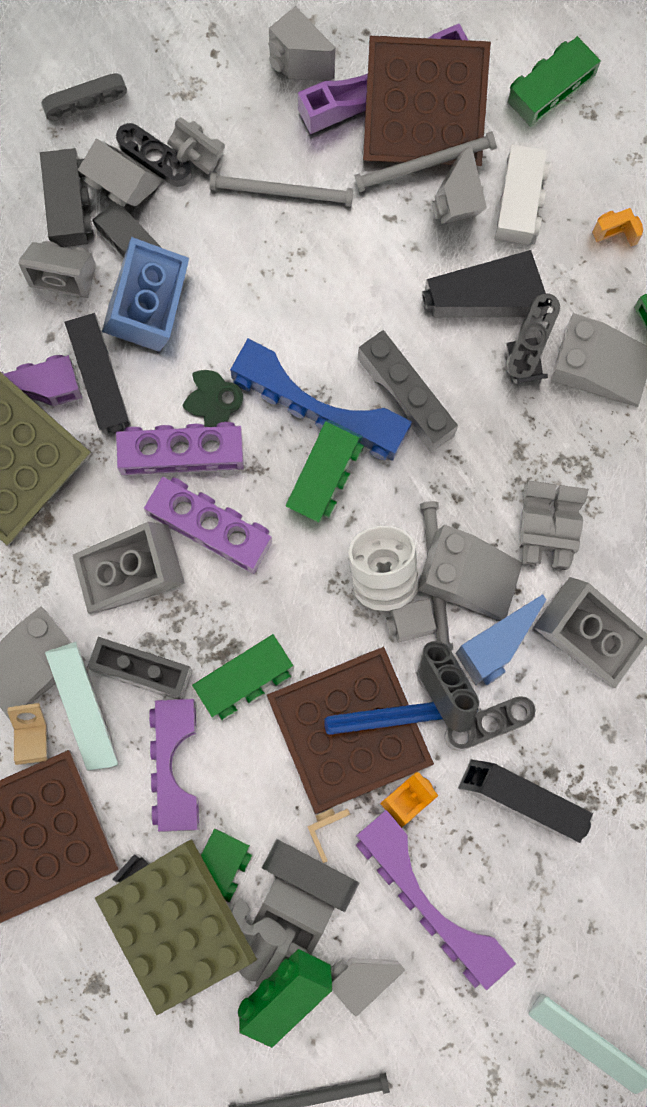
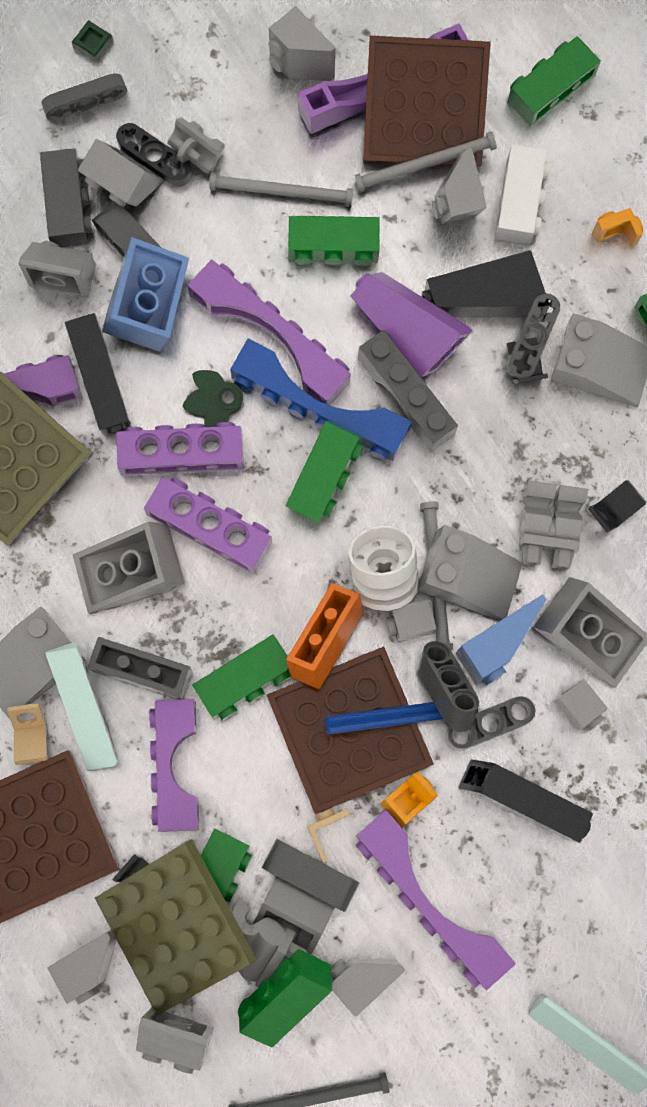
none -> light grey slope [47,930,117,1005]
none -> dark green tile [71,20,113,62]
none -> light grey slope [136,1008,214,1074]
none -> medium lavender arch [187,259,351,405]
none -> orange brick [286,583,364,690]
none -> green brick [288,216,380,266]
none -> medium lavender slope [350,272,473,377]
none -> light grey brick [554,678,608,731]
none -> black bracket [588,480,647,533]

